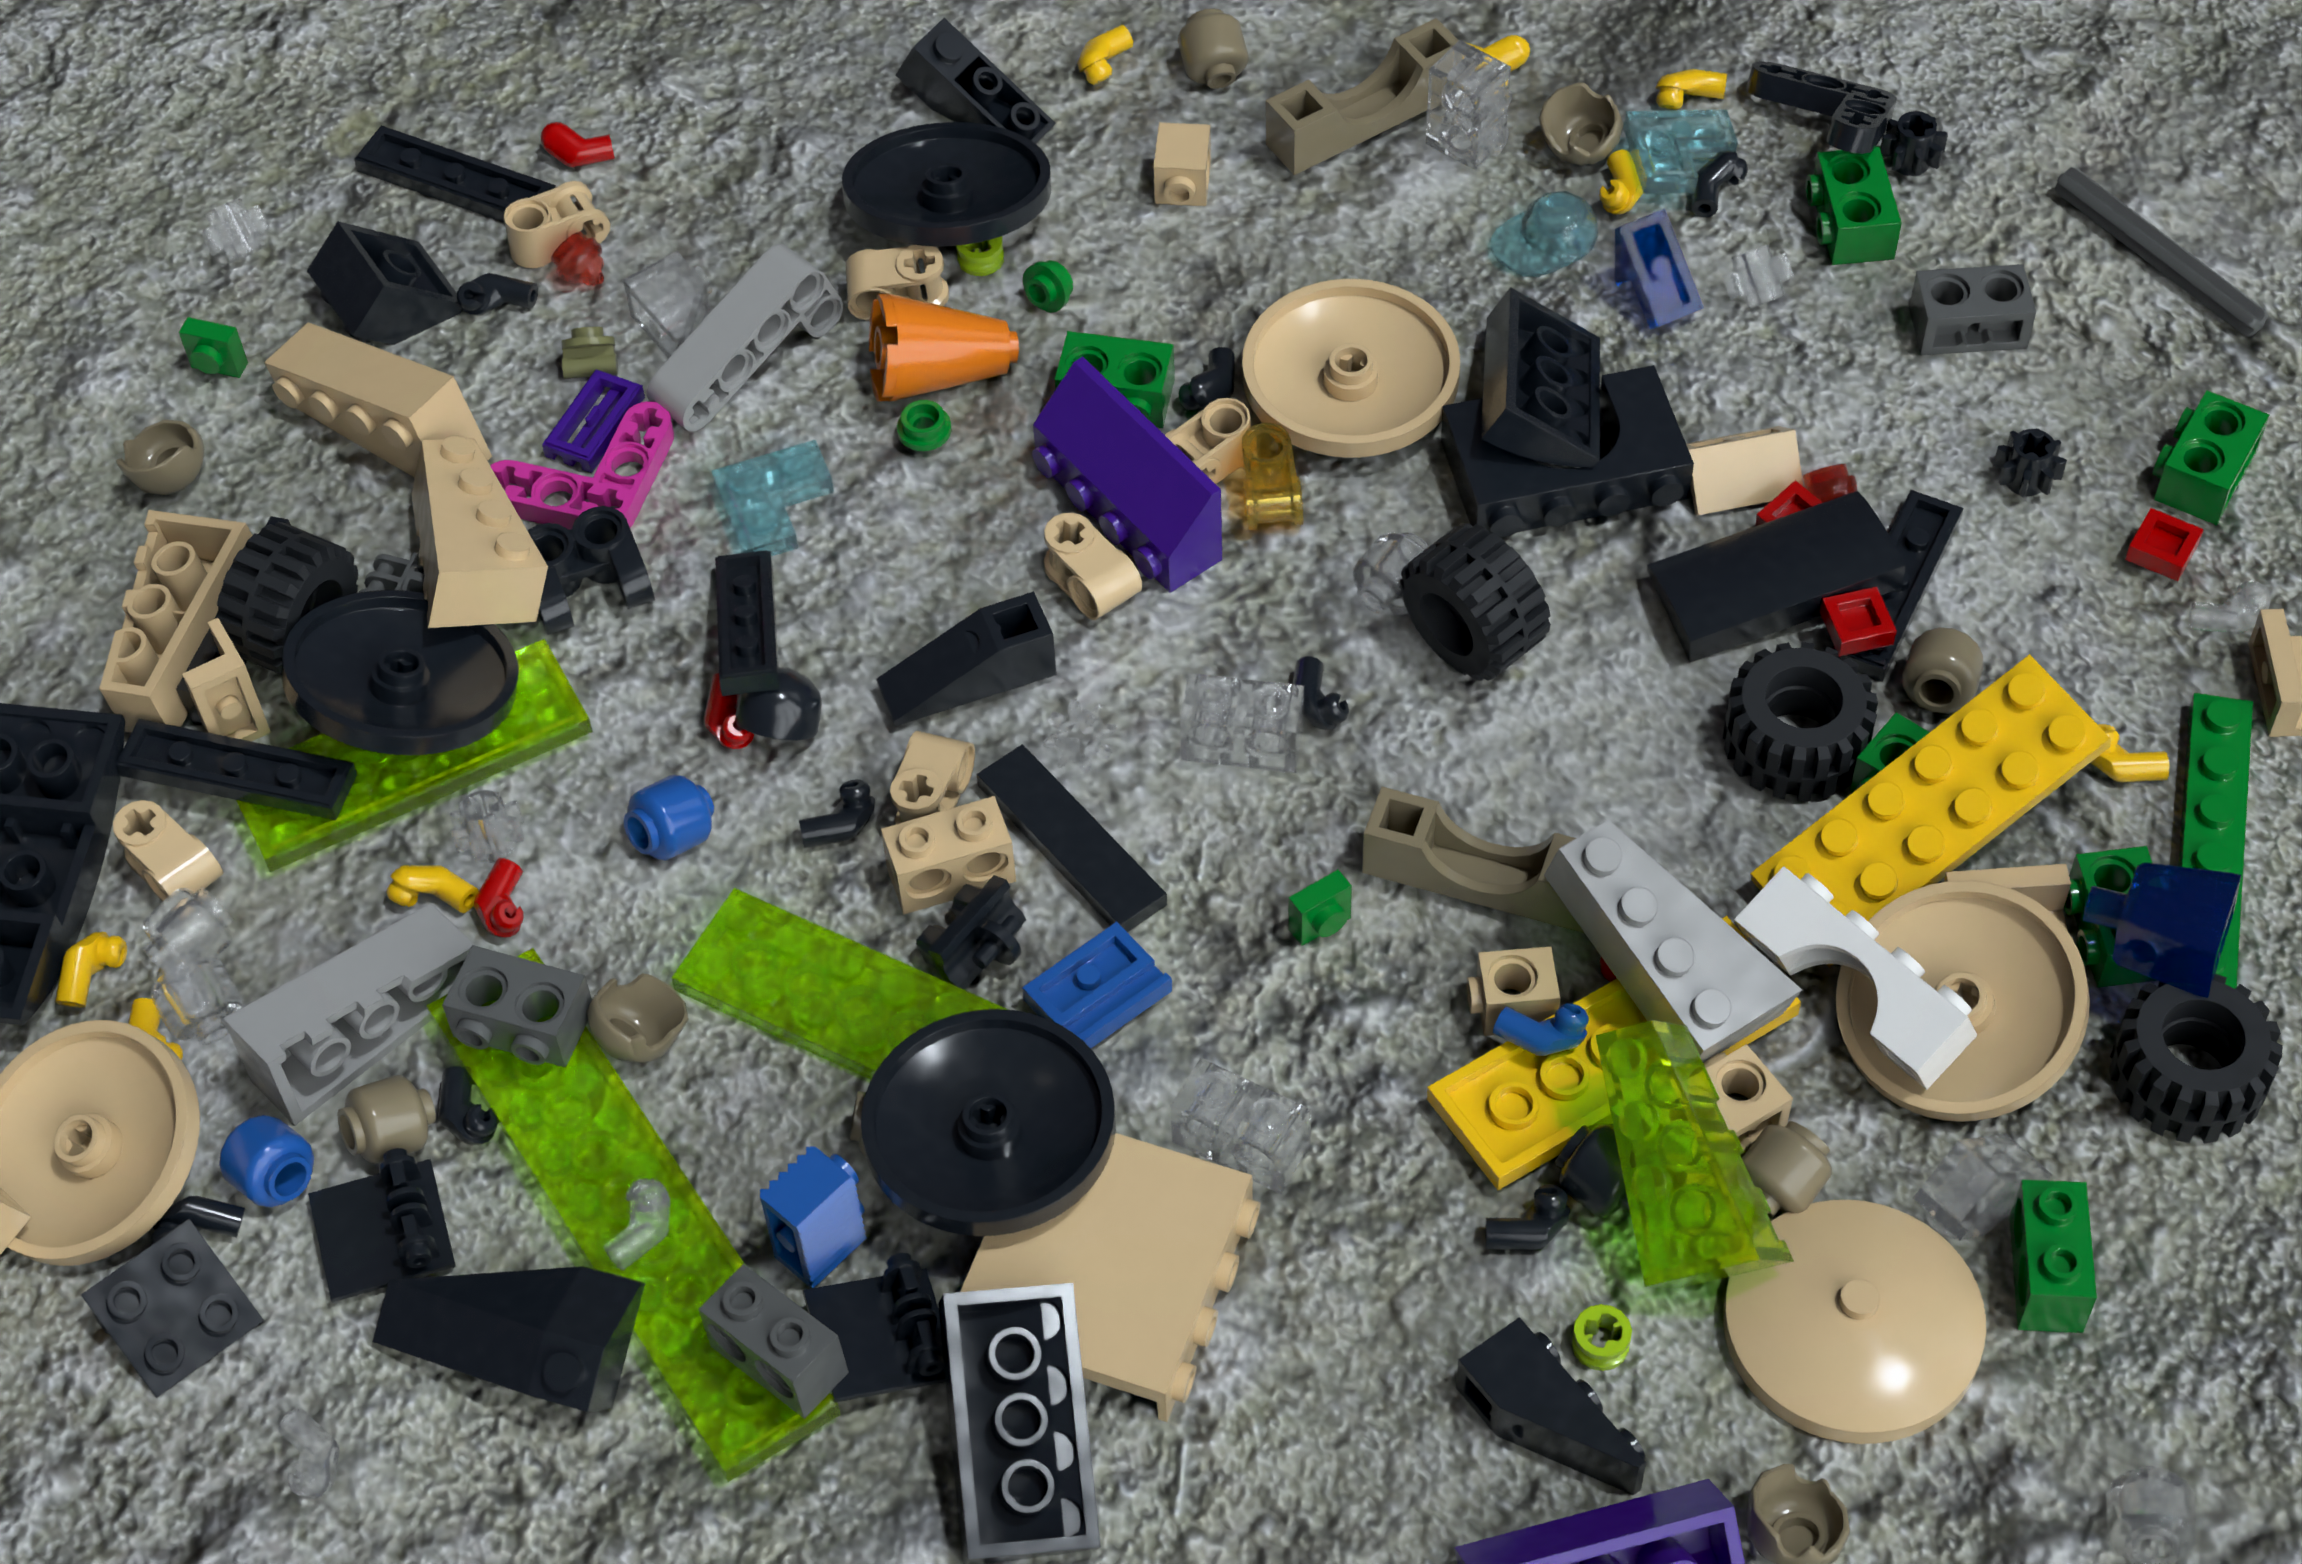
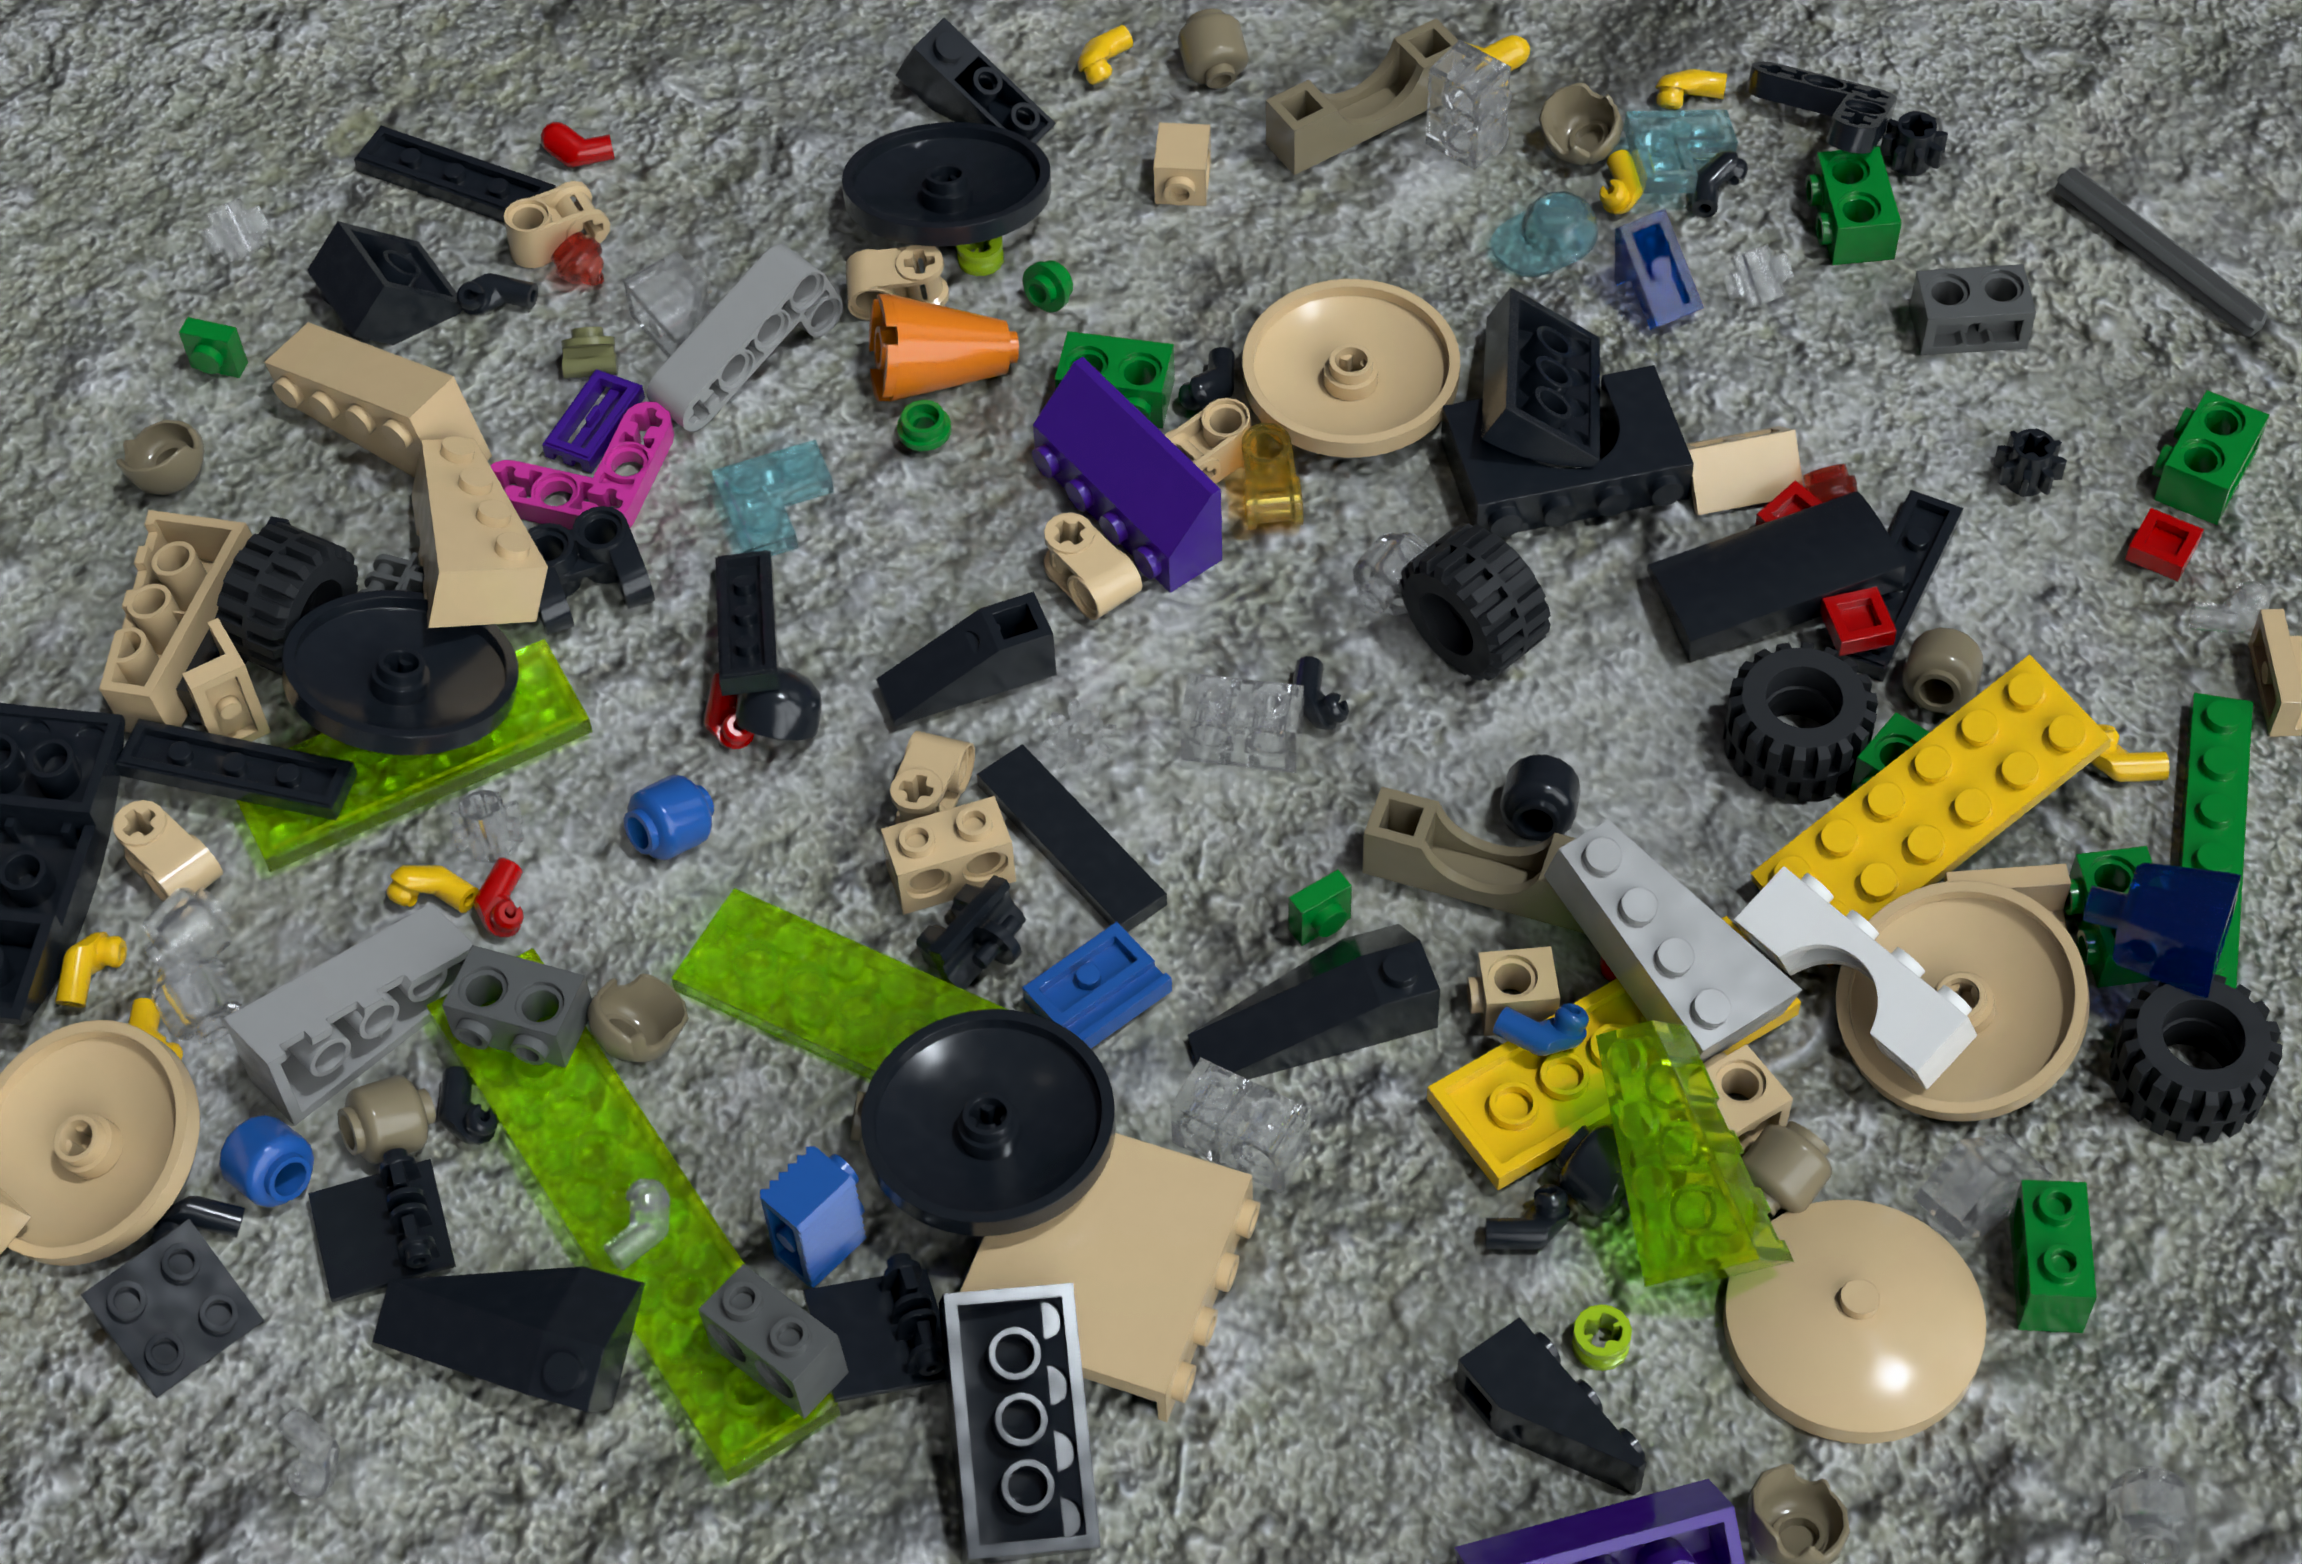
black arm [799,779,875,848] -> none
none -> black wedge [1187,924,1440,1091]
none -> black head [1500,754,1581,841]

